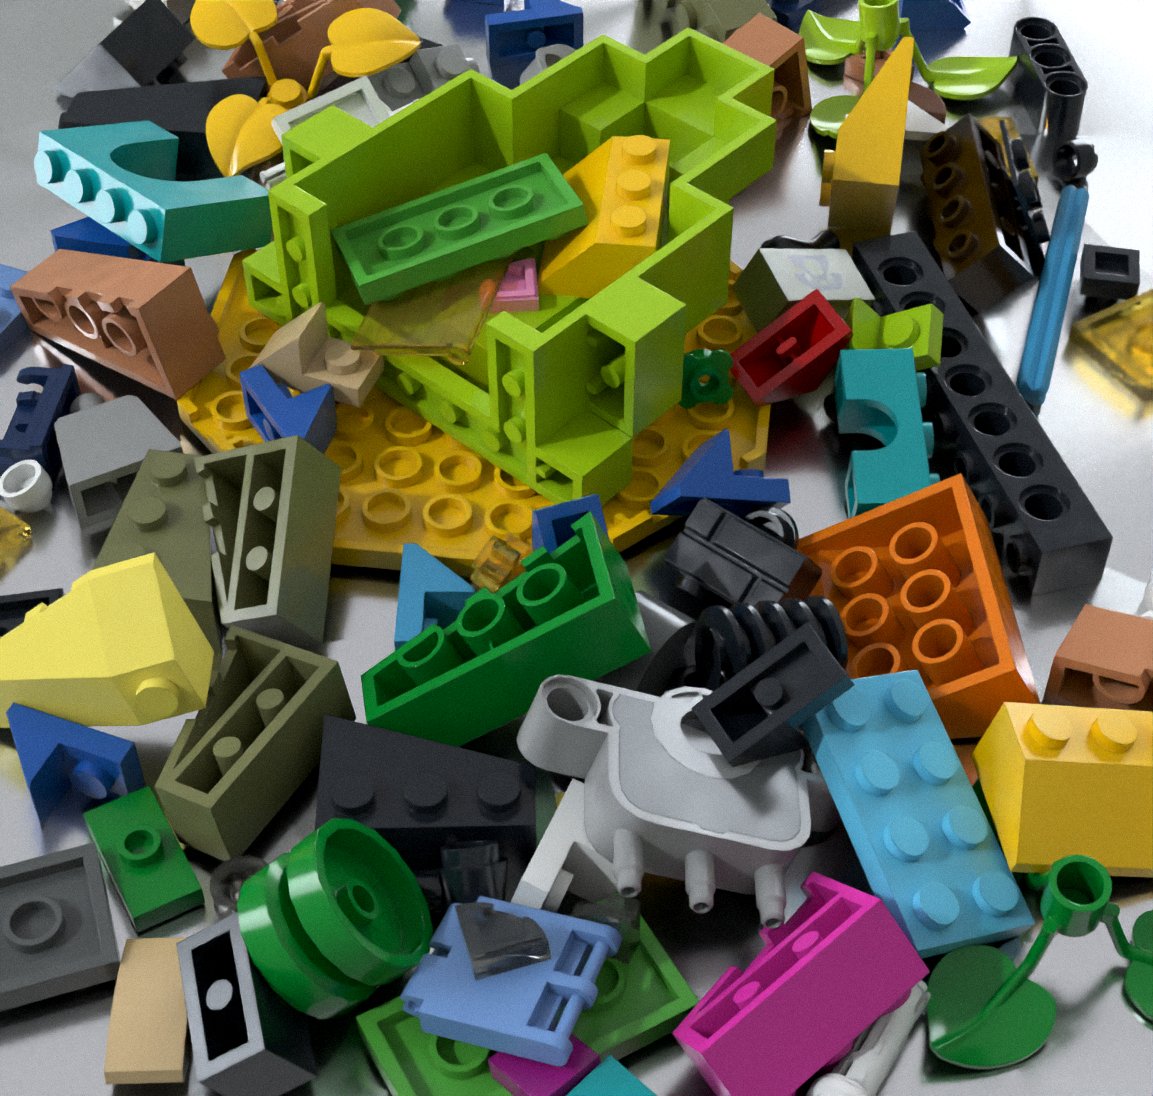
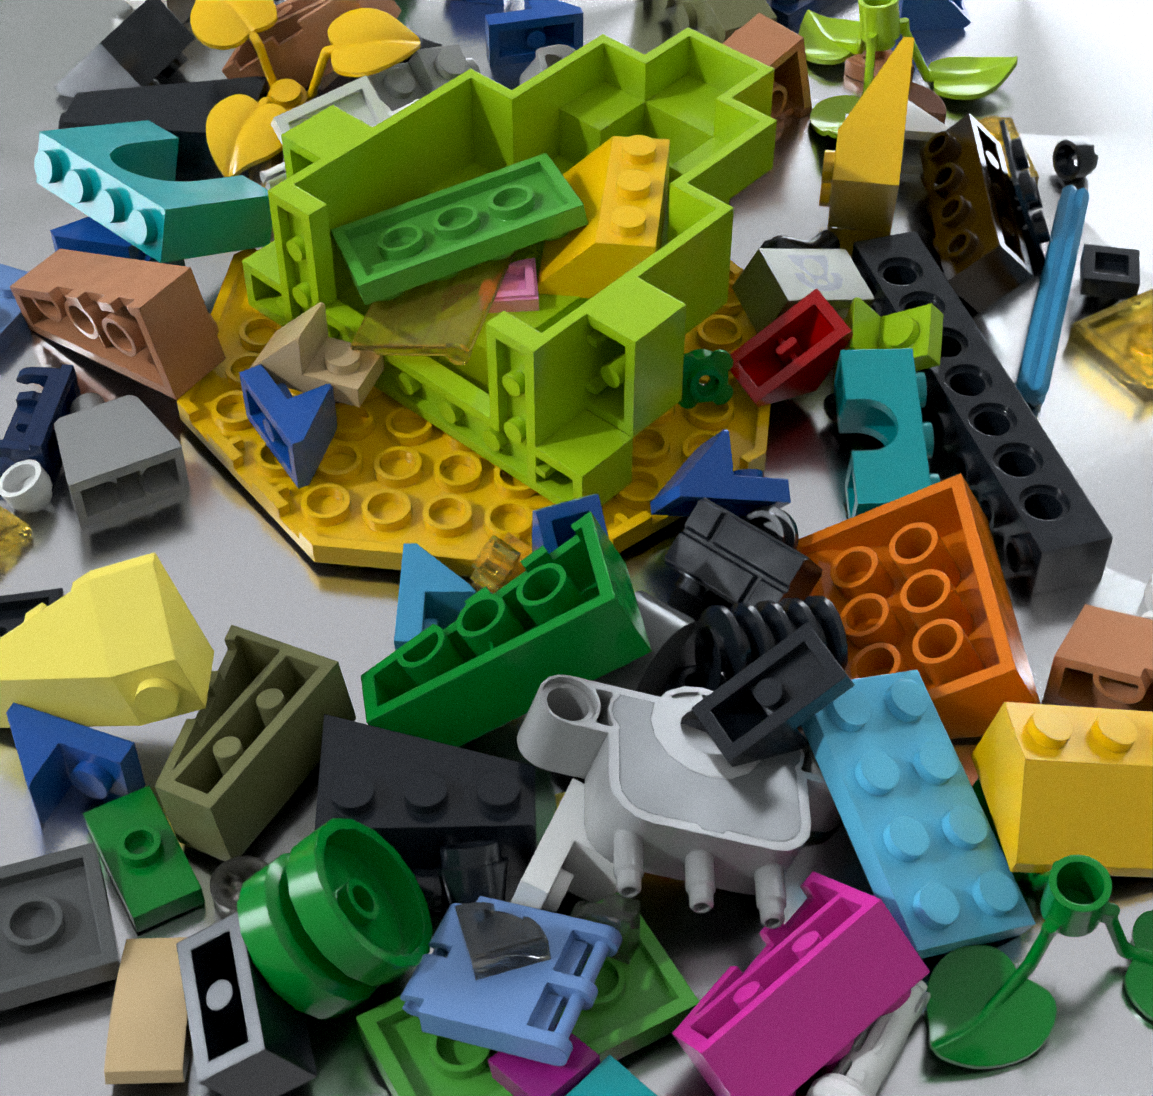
olive wedge [92,449,222,654] -> none
olive wedge [194,435,342,647] -> none
black beam [1008,17,1088,139] -> none

